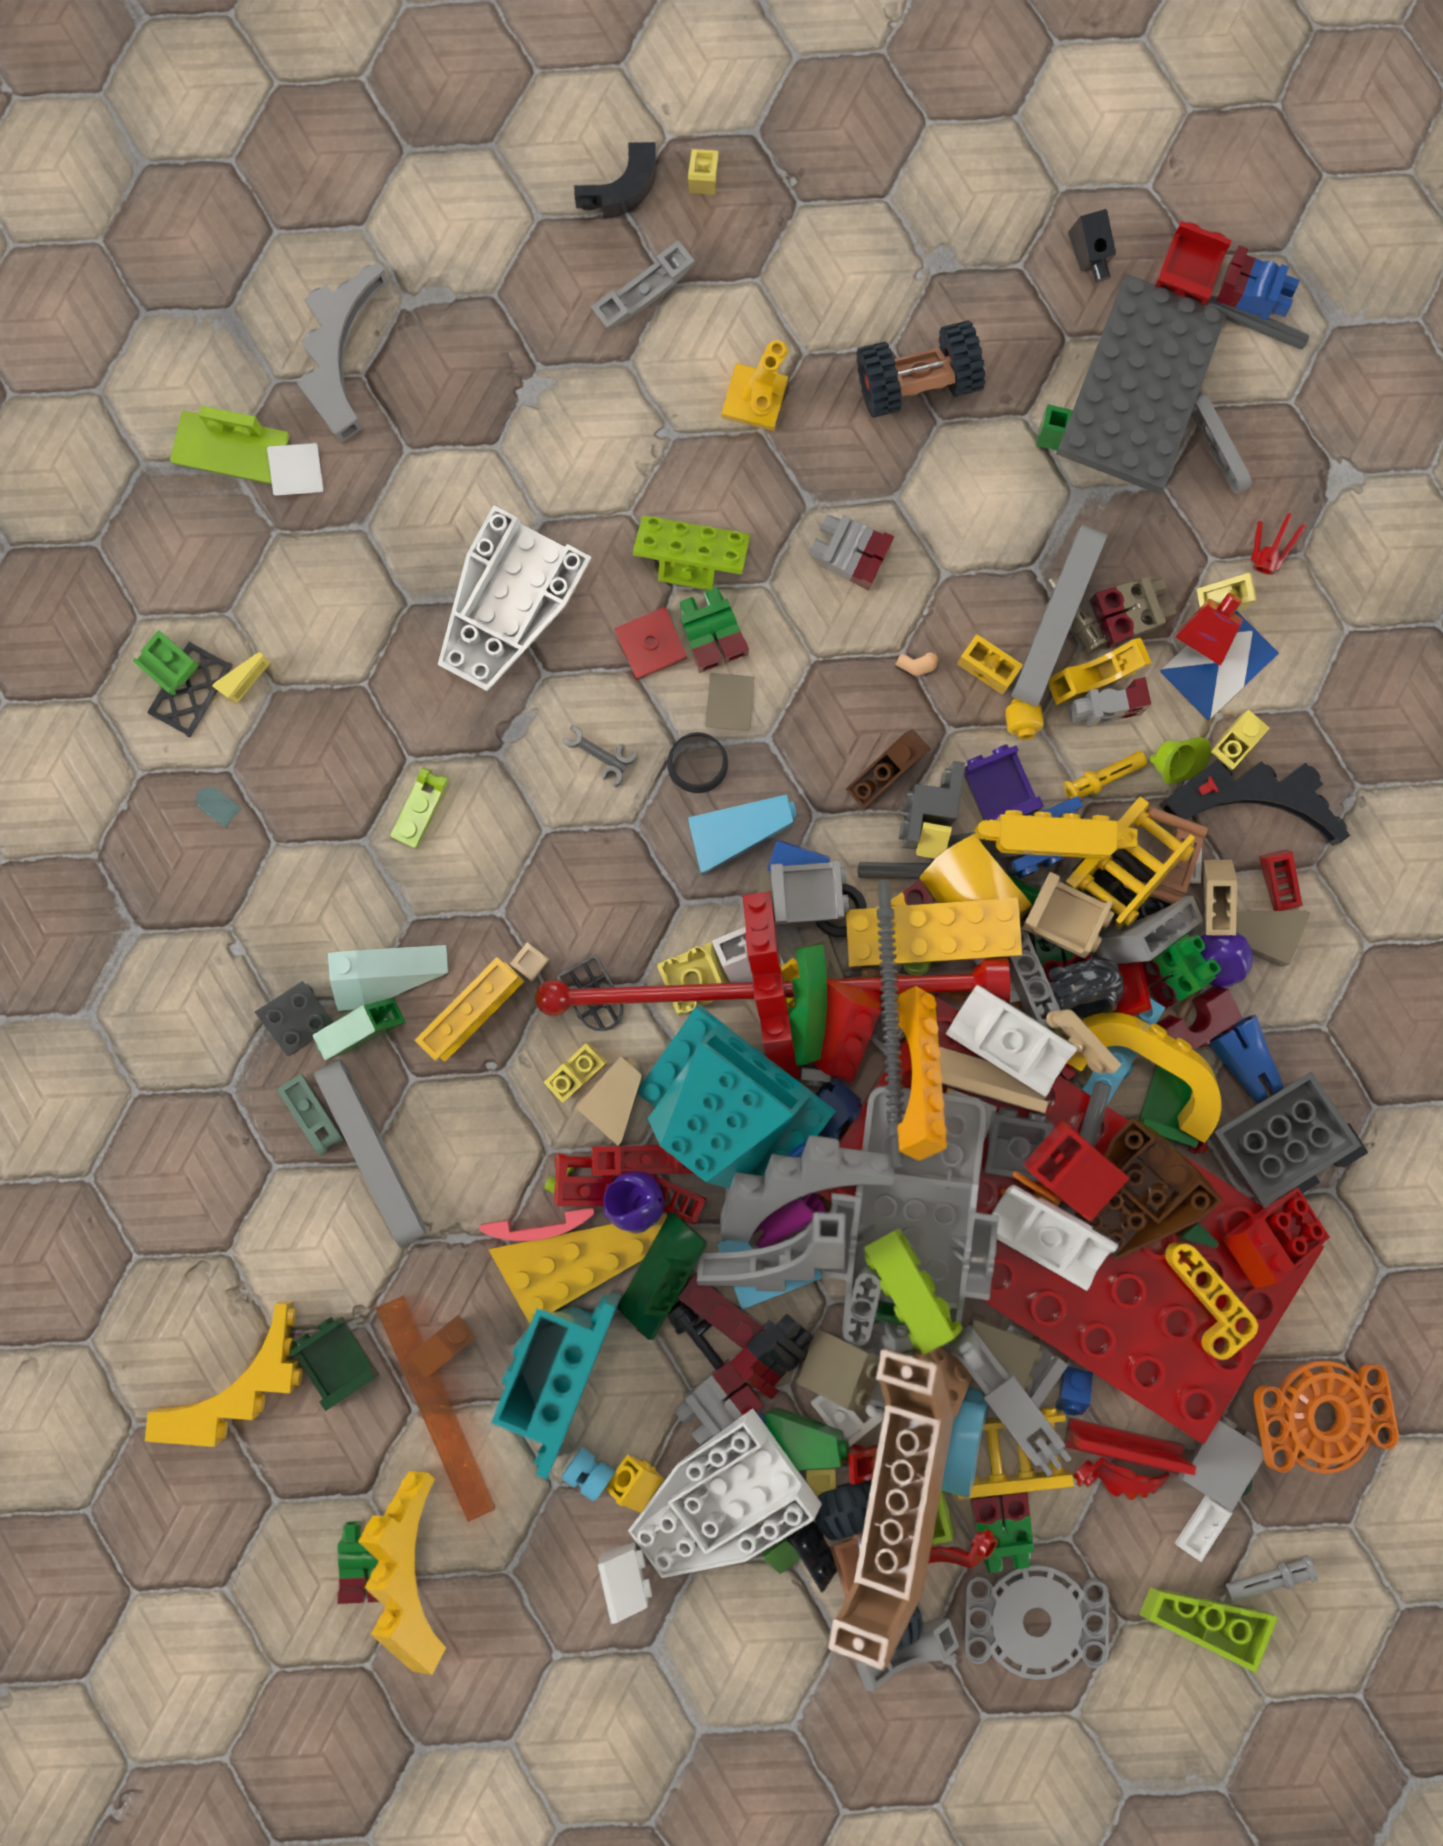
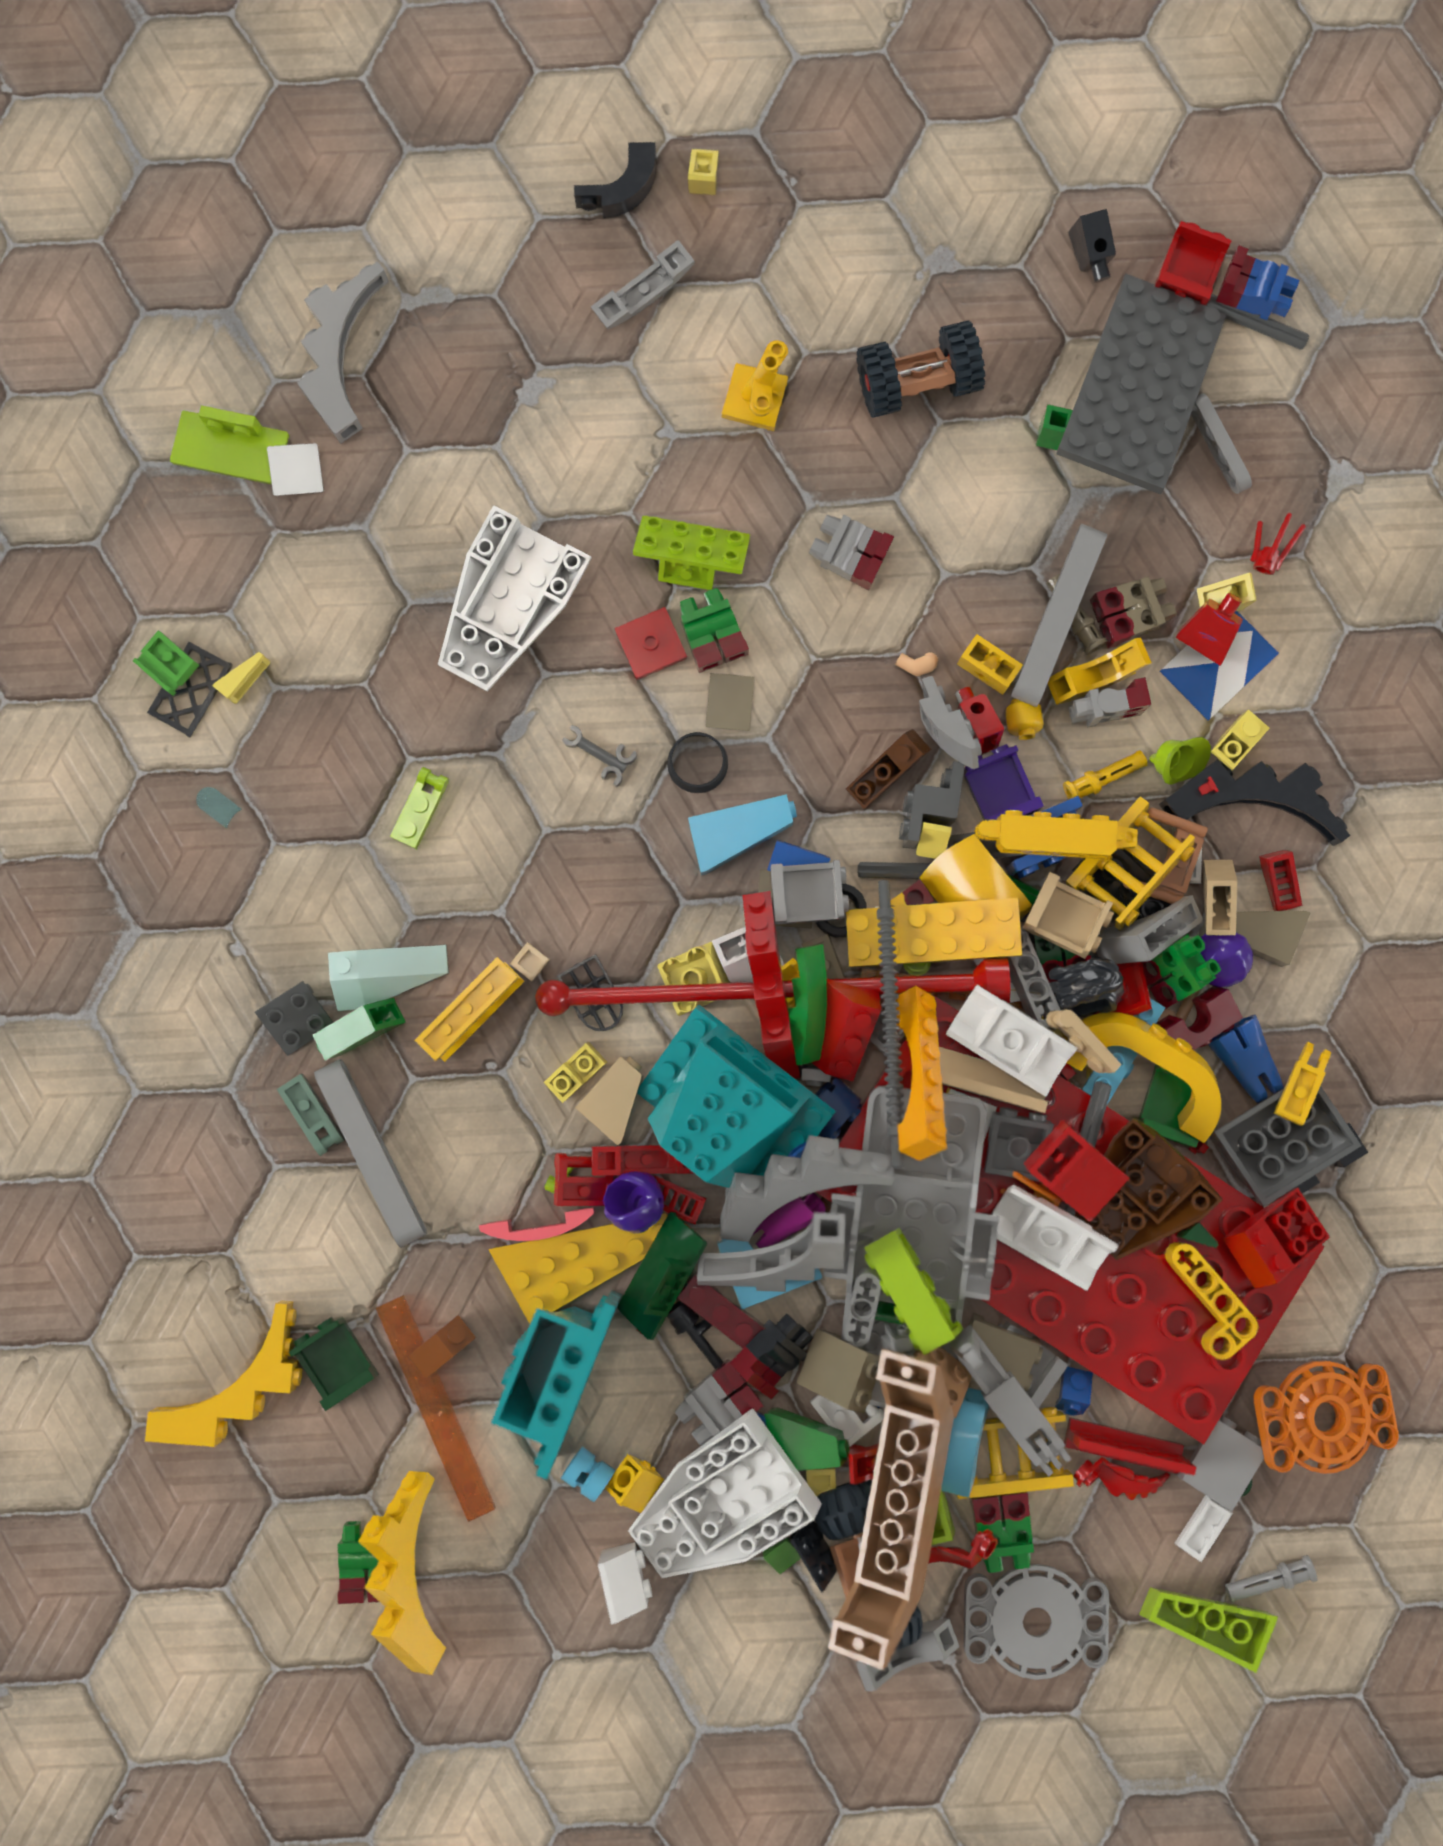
none -> light grey slope [919,676,982,769]
none -> red torso [955,687,1005,755]
none -> yellow hinge [1274,1041,1331,1126]

